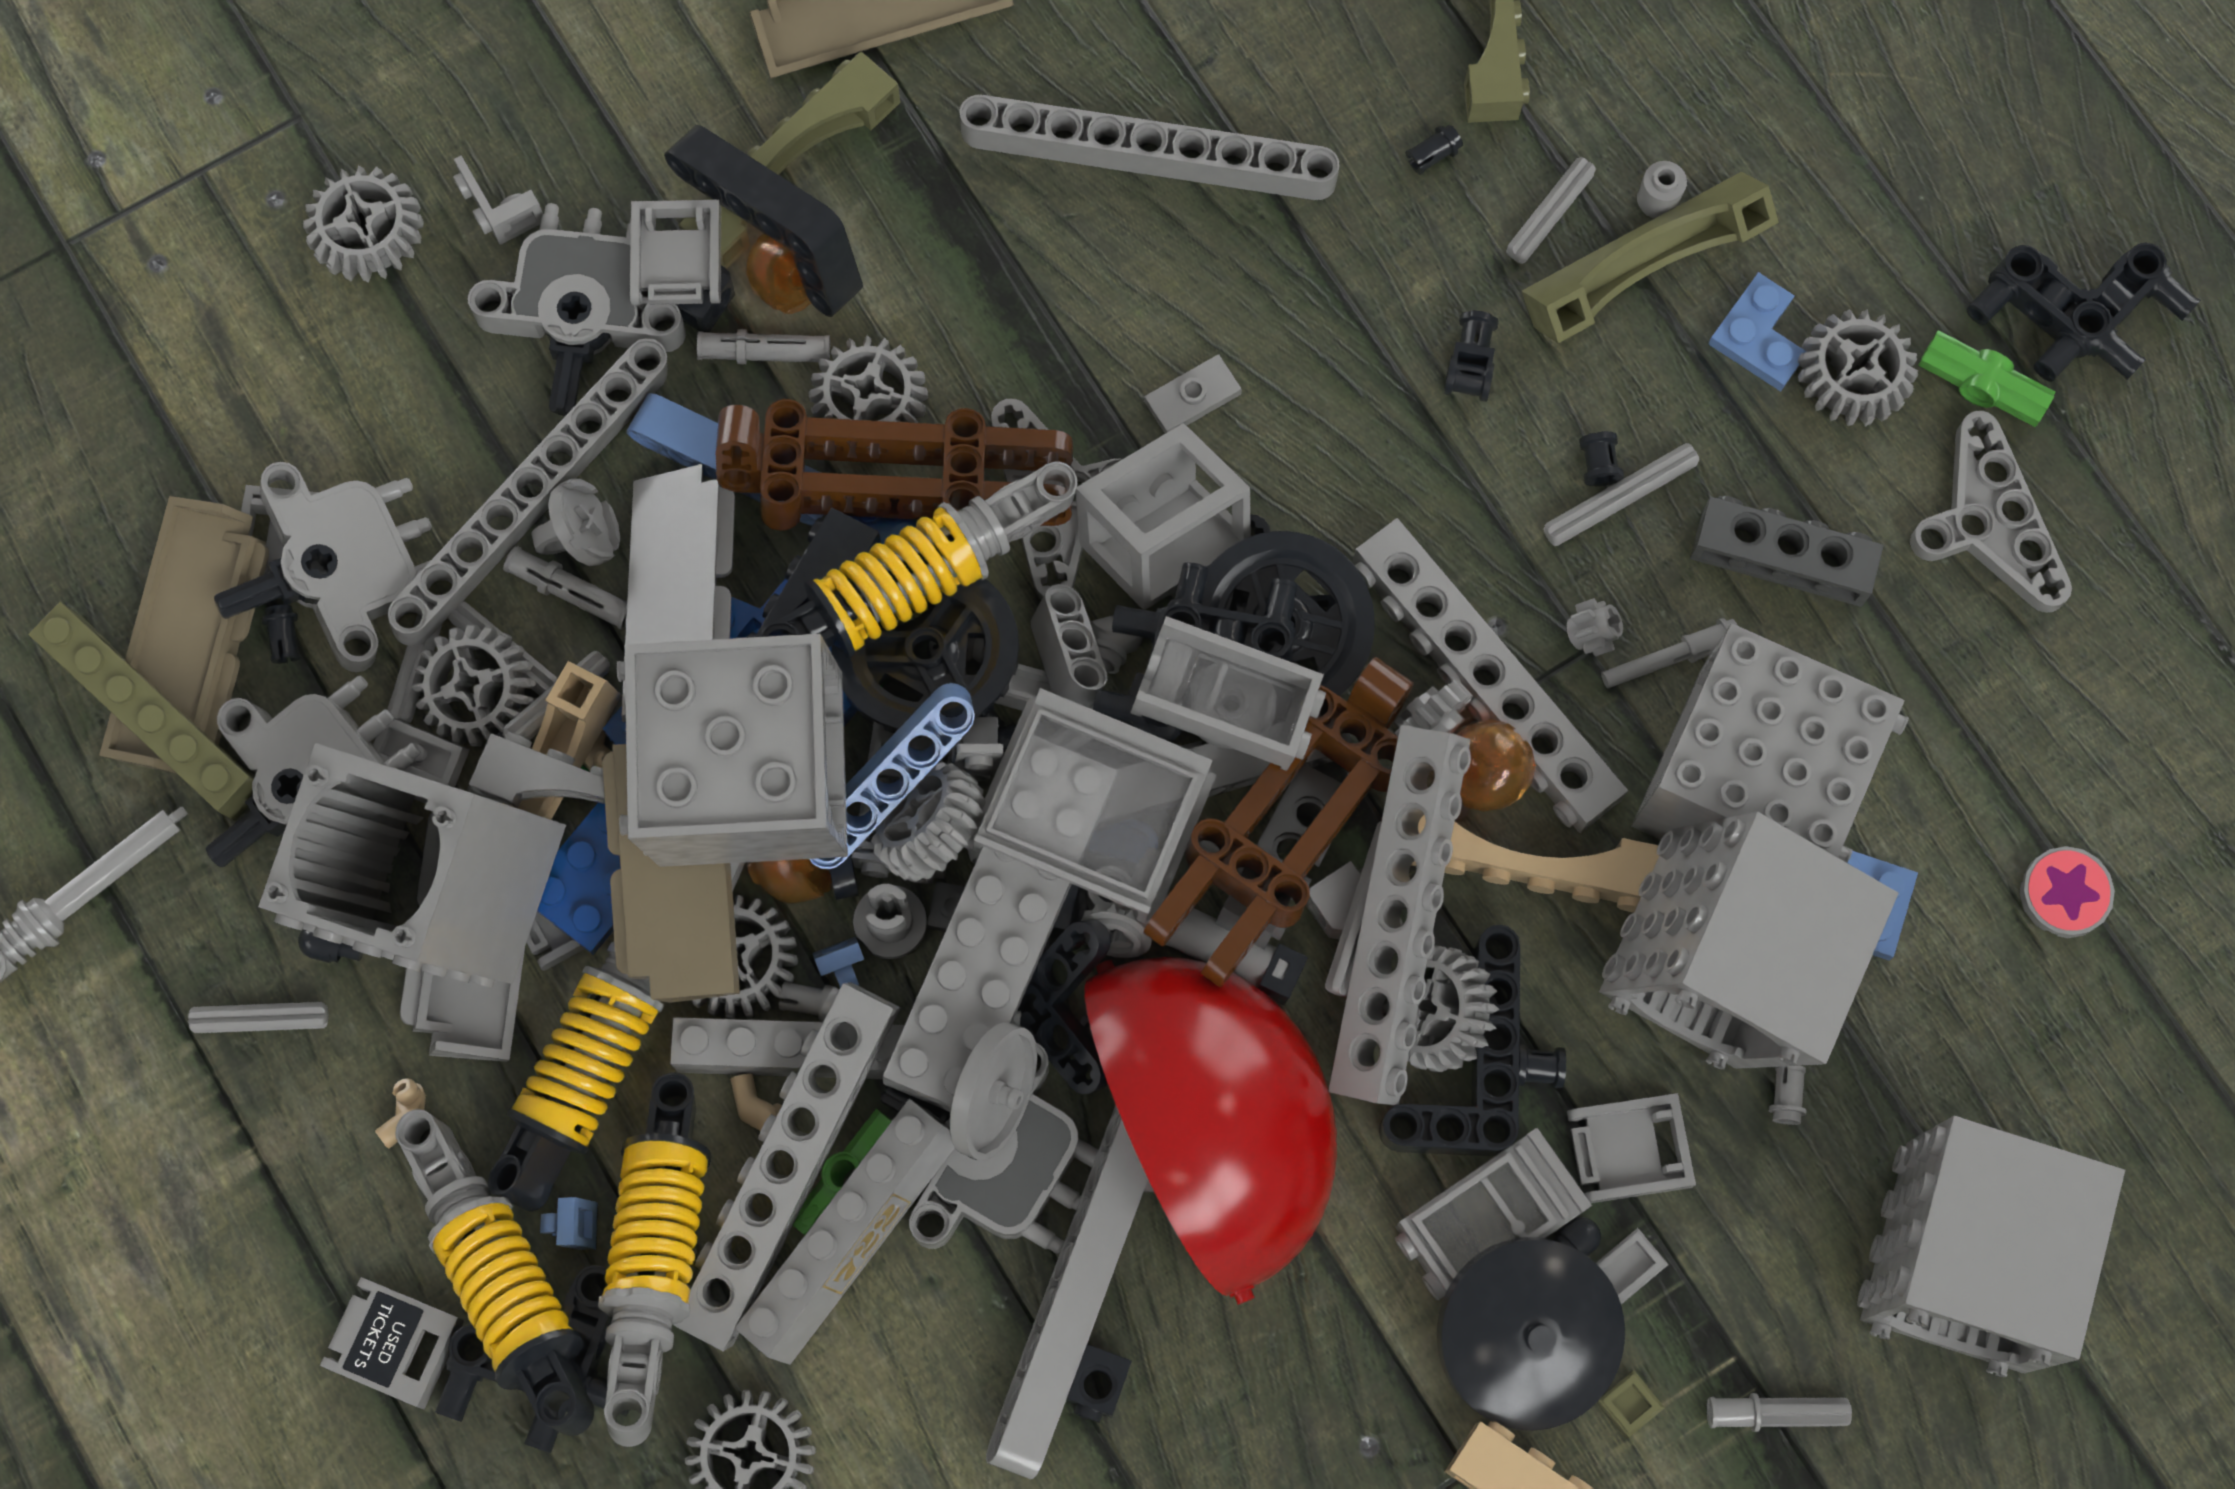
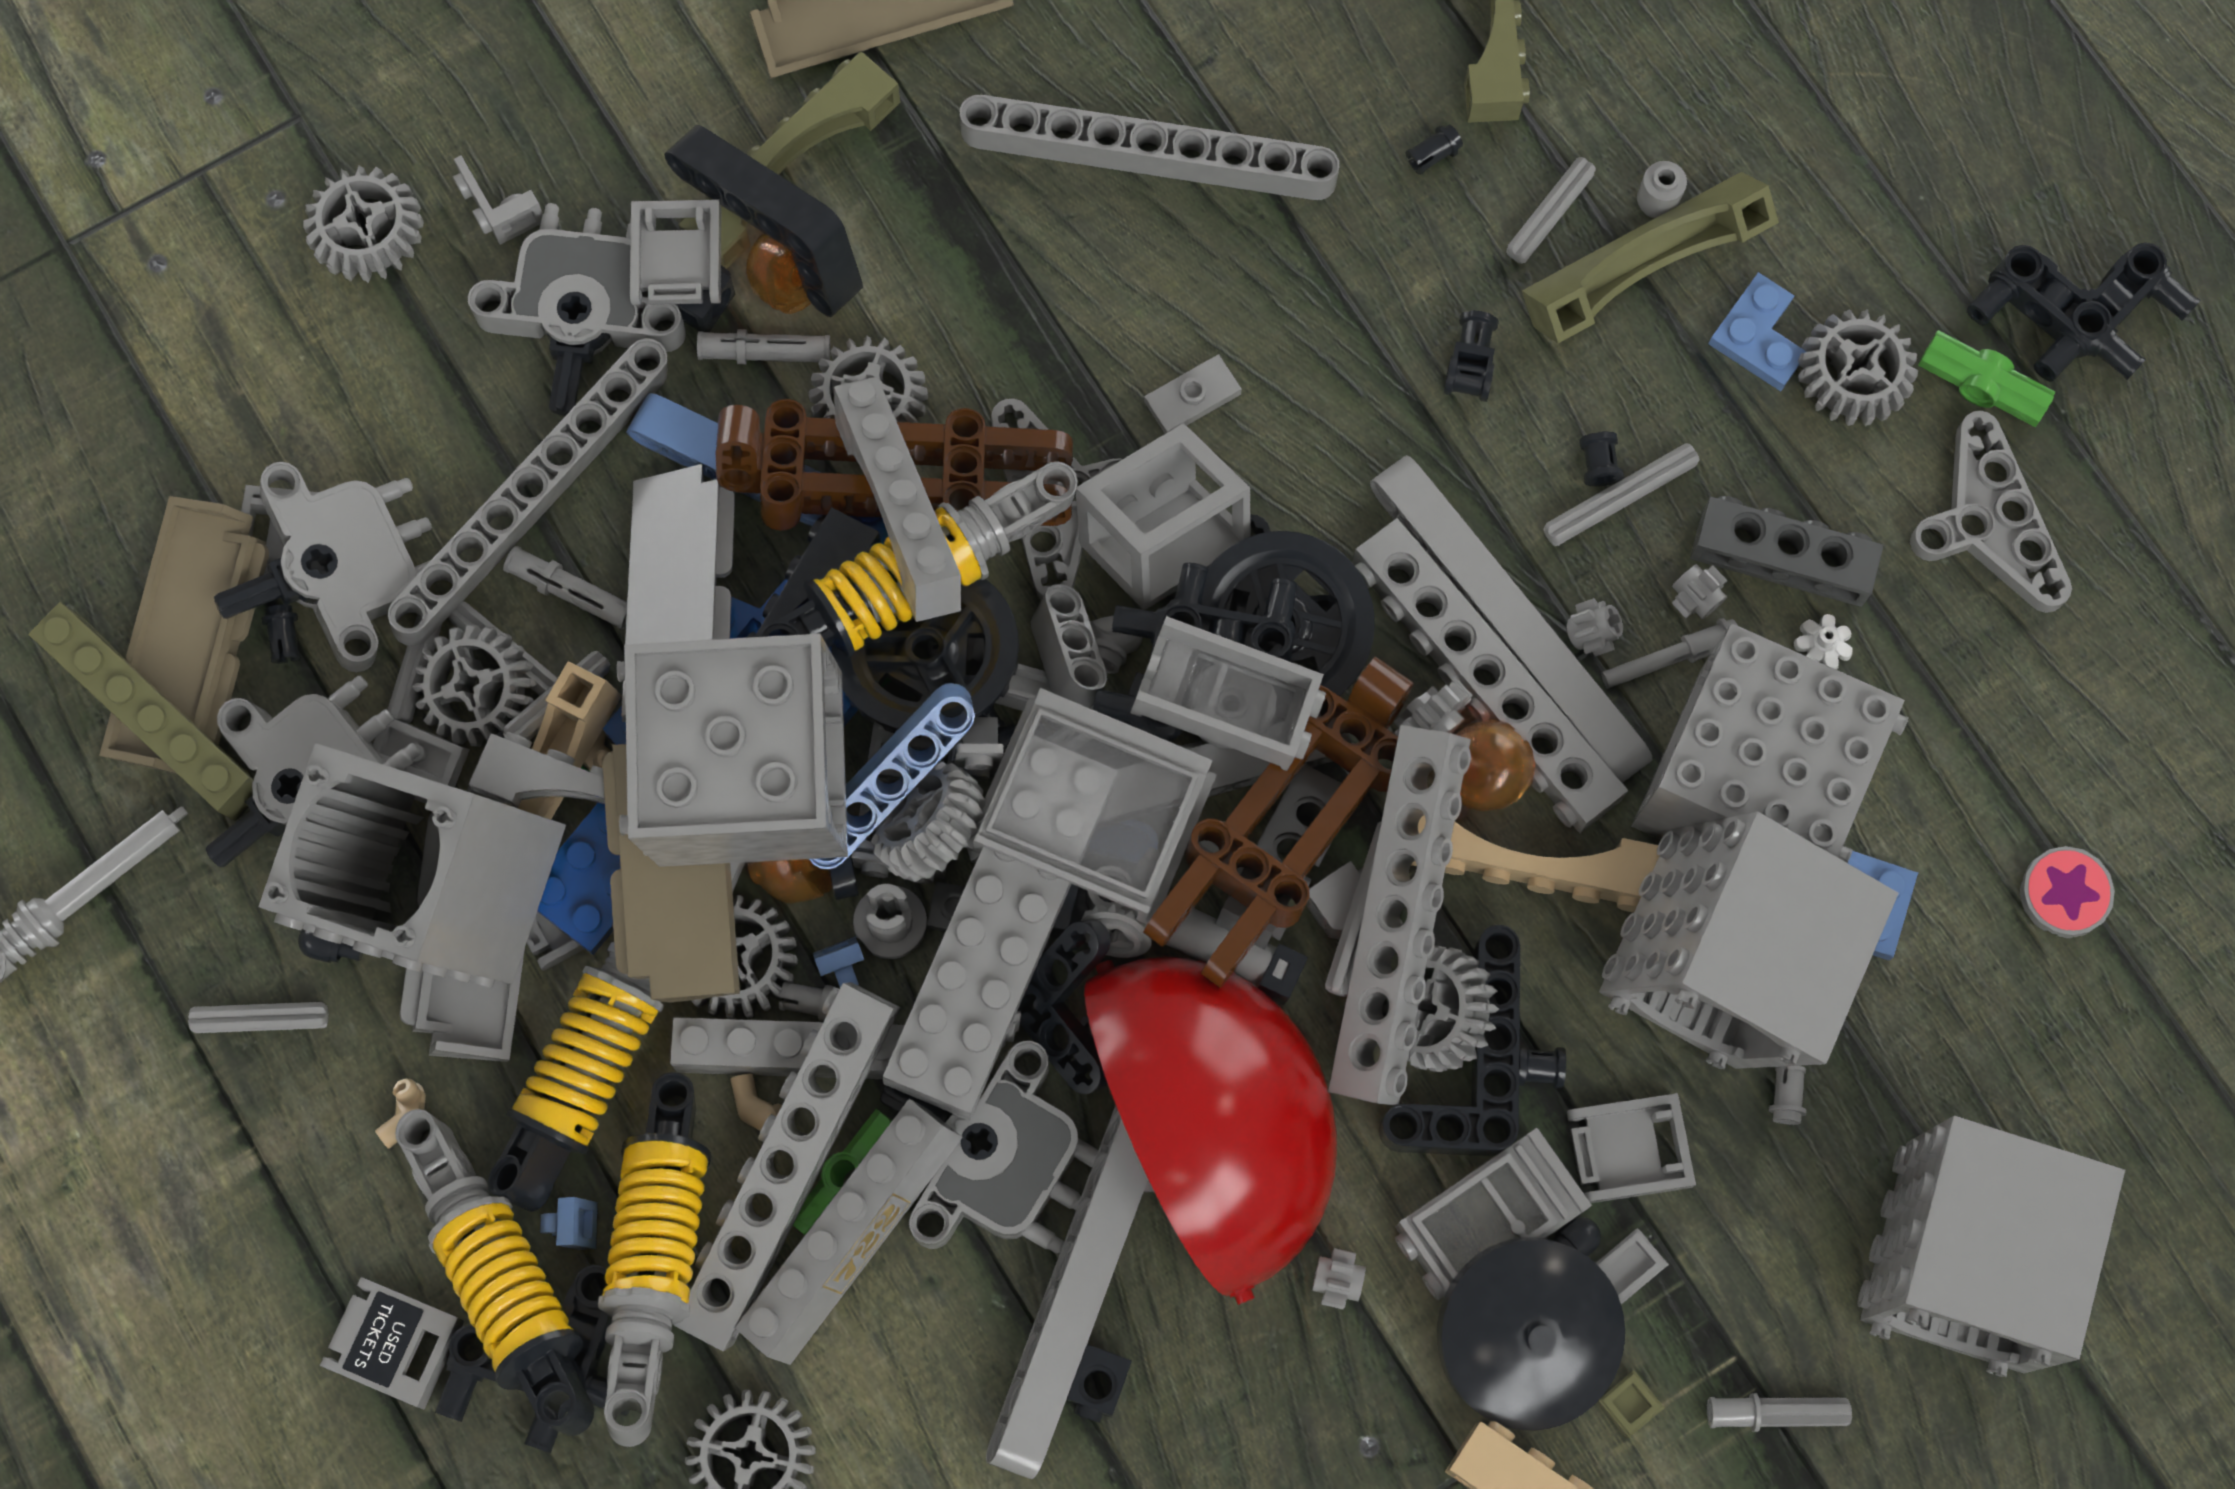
light grey tile [531,479,620,566] -> none
light grey piece [950,1022,1037,1161] -> none
none -> light grey arch [834,377,961,622]
none -> light grey gear [1312,1248,1366,1309]
none -> light grey beam [1370,455,1652,783]
none -> light grey gear [1672,564,1728,620]
none -> white plant [1794,614,1852,670]

